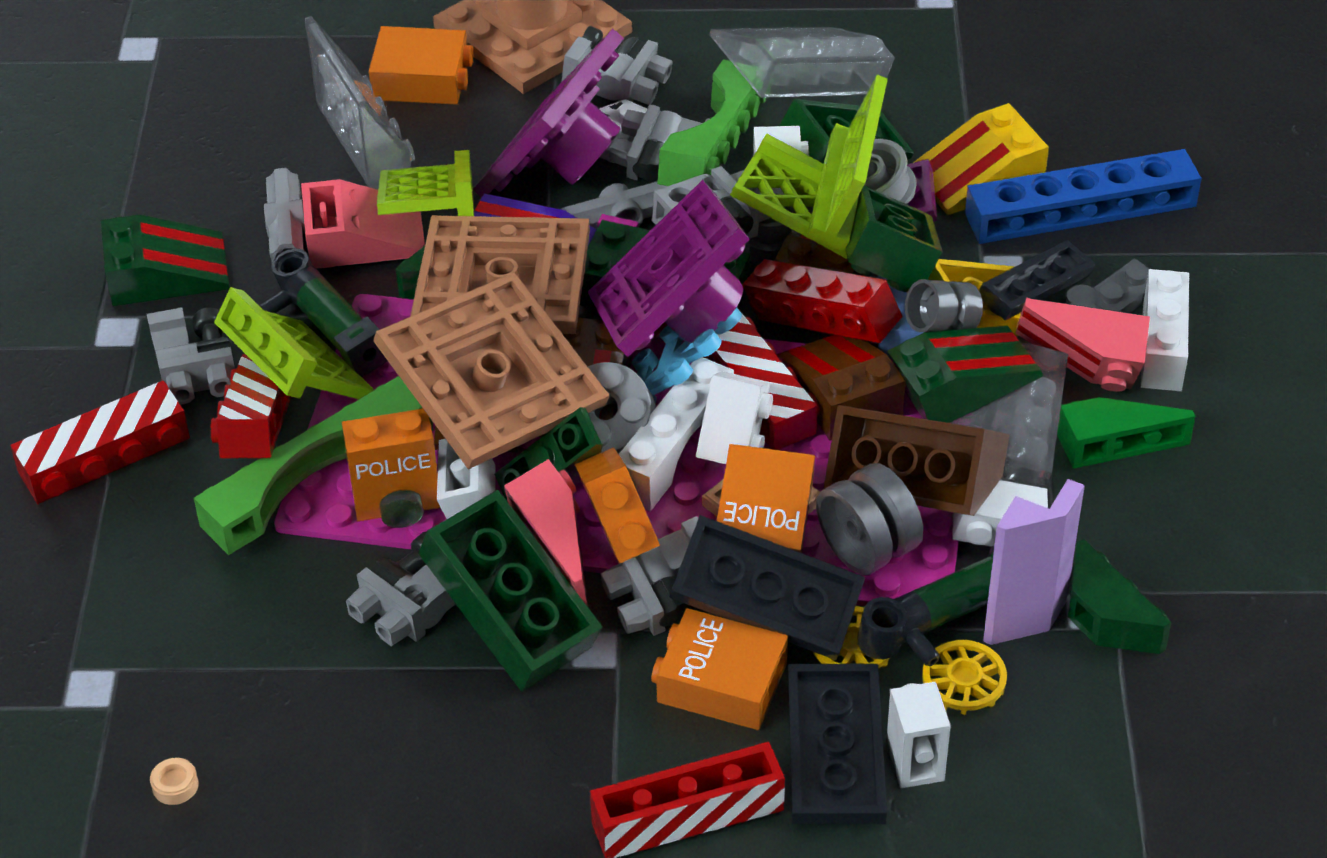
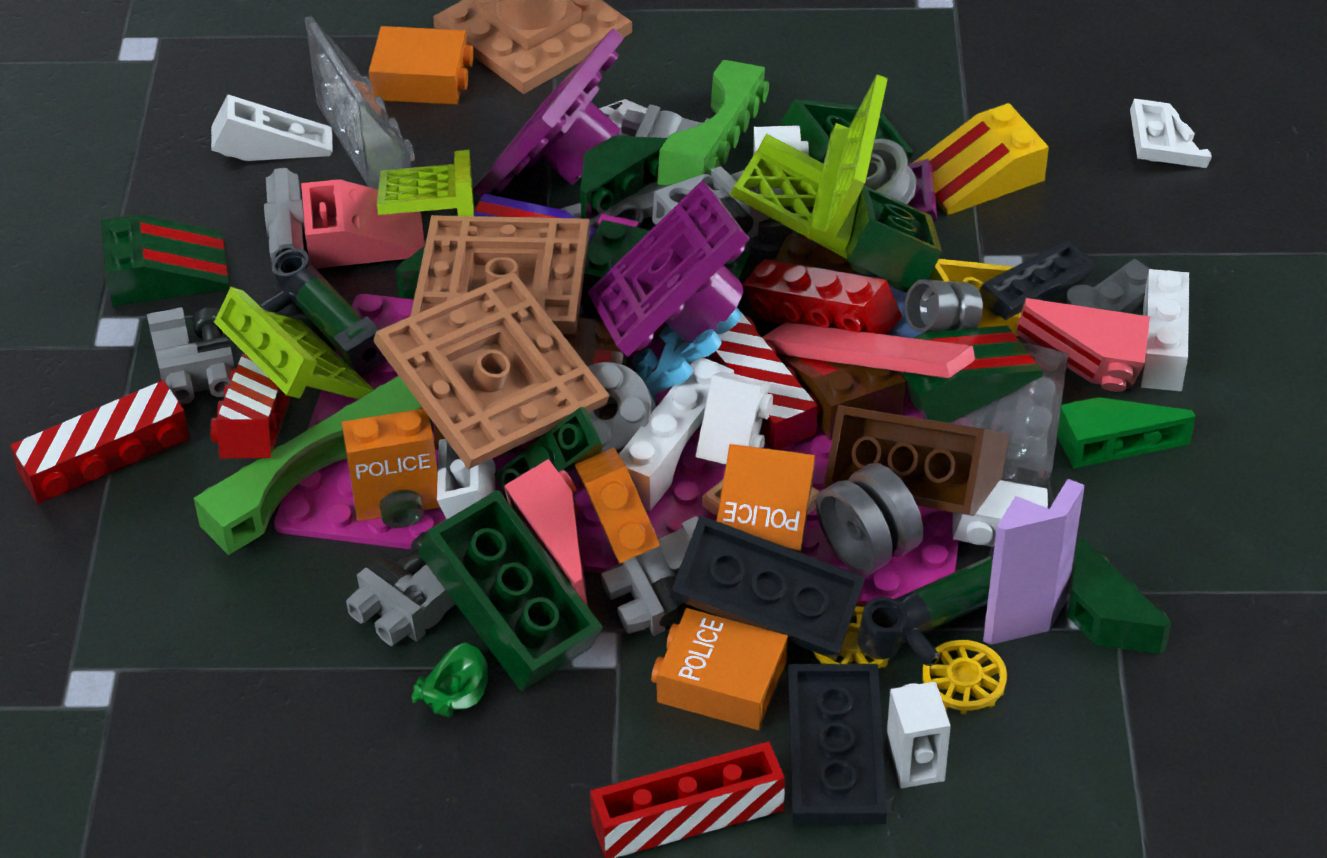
light nougat tile [150,758,198,805] -> none
light grey hips [561,26,673,105] -> none
clear slope [709,27,895,97] -> none
blue brick [965,149,1201,244] -> none
none -> white slope [211,95,333,161]
none -> green hat [411,642,488,717]
none -> dark green slope [580,136,668,220]
none -> coral tile [762,322,975,378]
none -> white wing [1130,99,1212,168]

